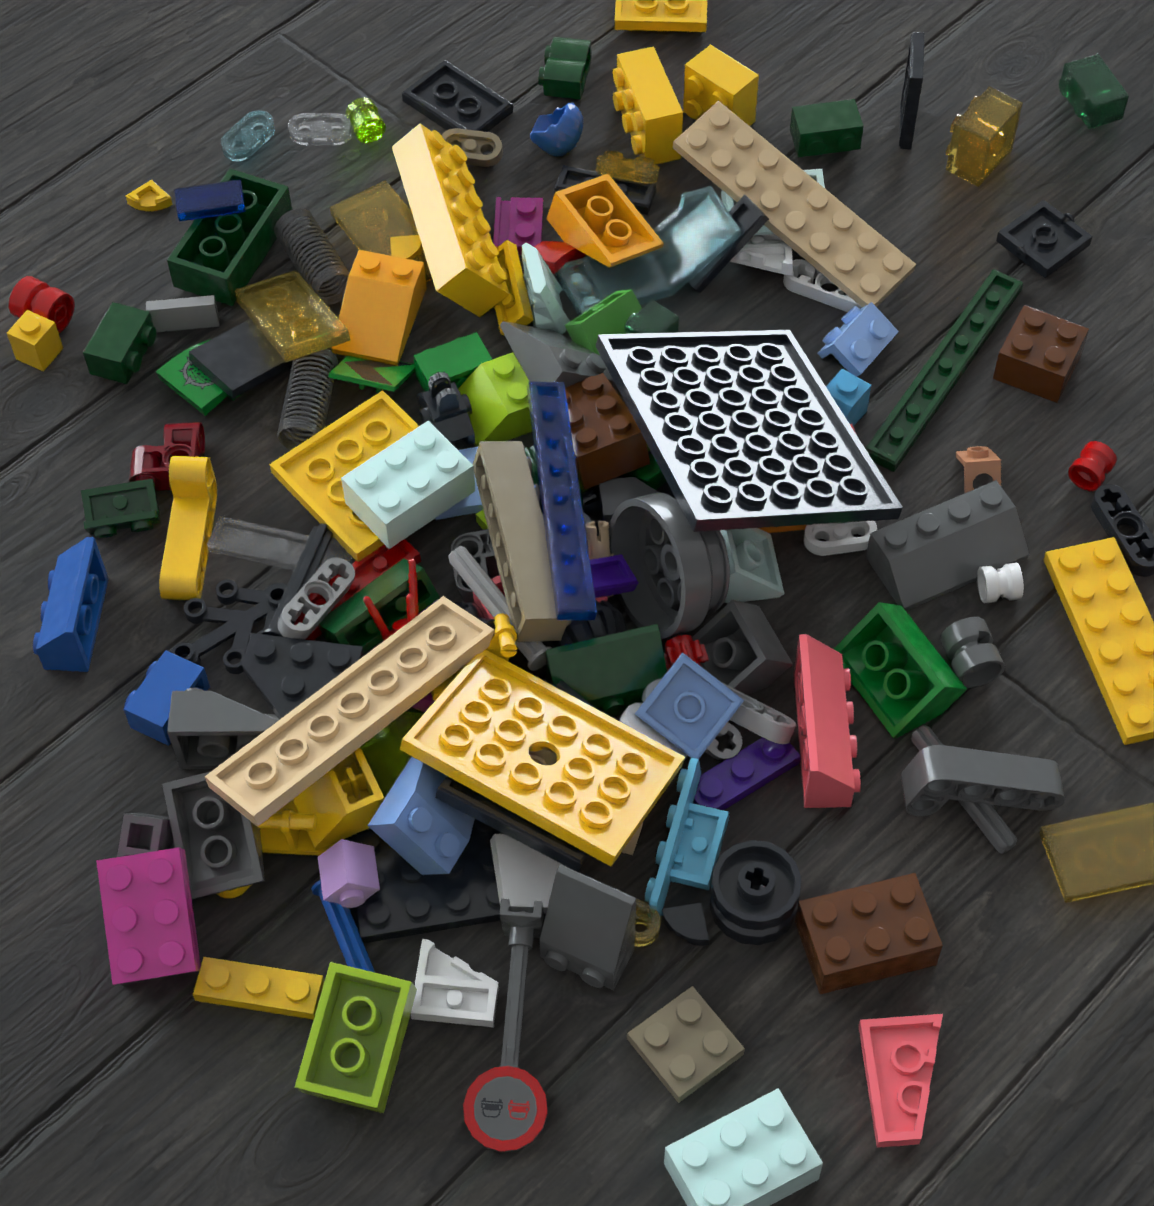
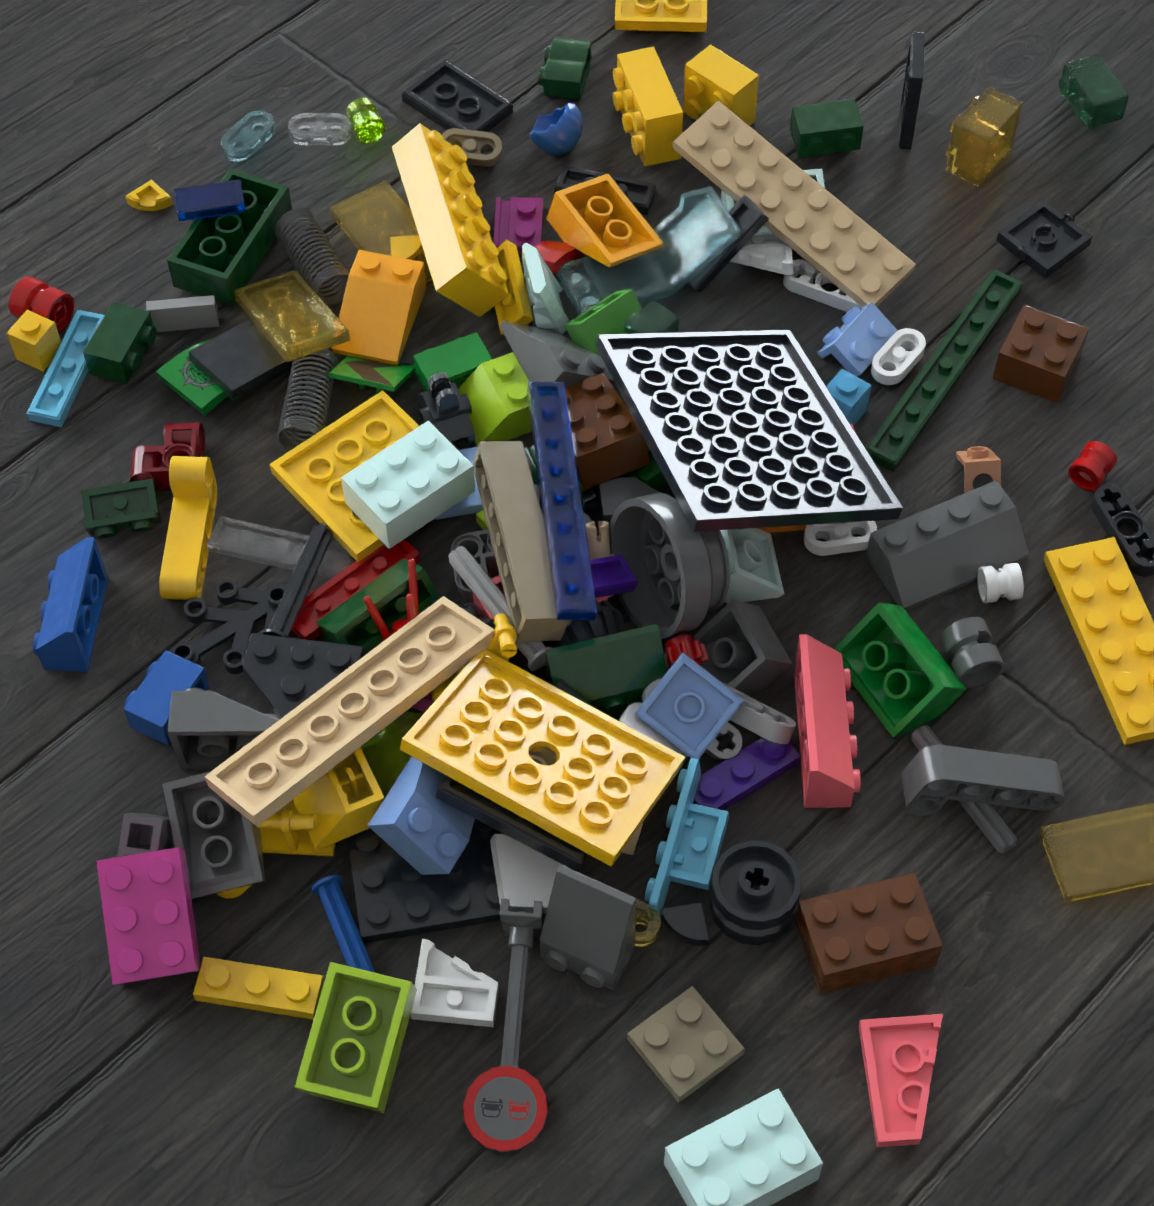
light grey beam [278,557,355,640] -> none
lavender brick [318,839,380,908] -> none
clear yellow plate [595,150,660,184] -> none
none -> medium azure tile [26,310,105,427]
none -> white plate [871,328,926,385]

